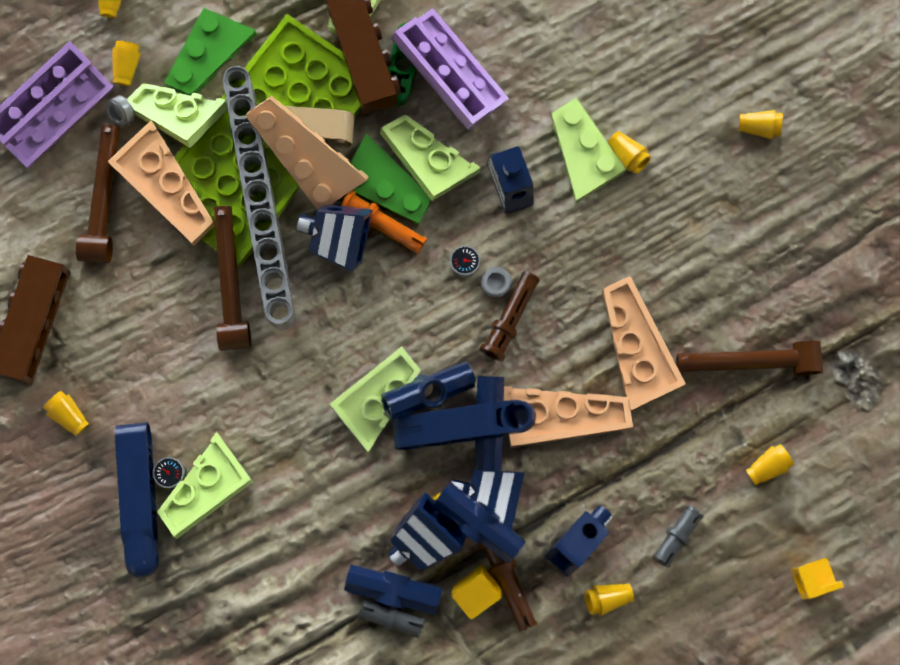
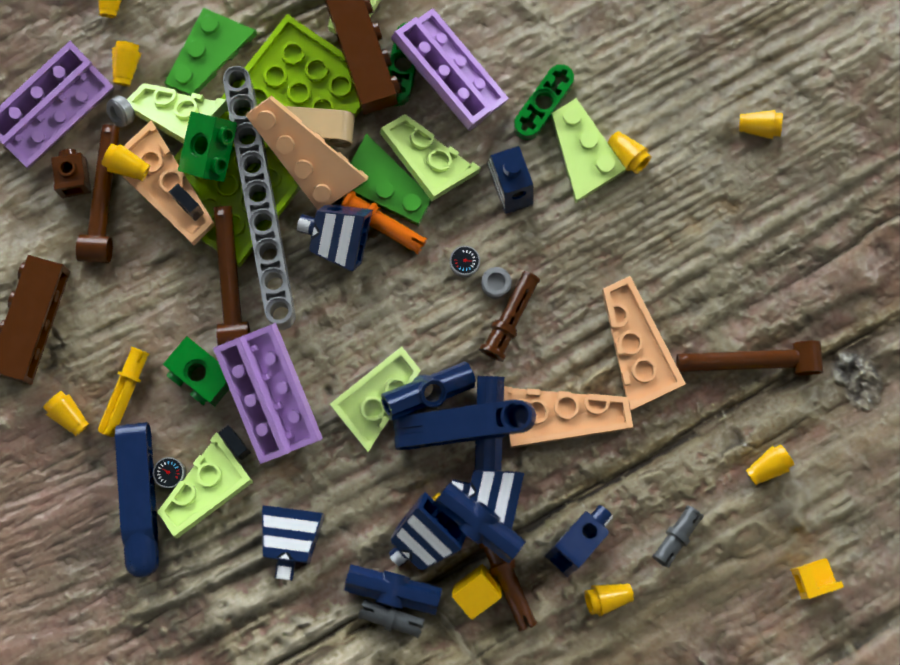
none -> reddish brown brick [51,149,92,198]
none -> yellow axle [98,346,150,437]
none -> yellow cone [101,143,151,181]
none -> green brick [163,336,229,407]
none -> black tile [169,184,204,221]
none -> green brick [178,111,238,182]
none -> lavender brick [213,323,323,464]
none -> black tile [218,425,251,460]
none -> torso [262,505,325,581]
none -> green beam [514,64,574,140]

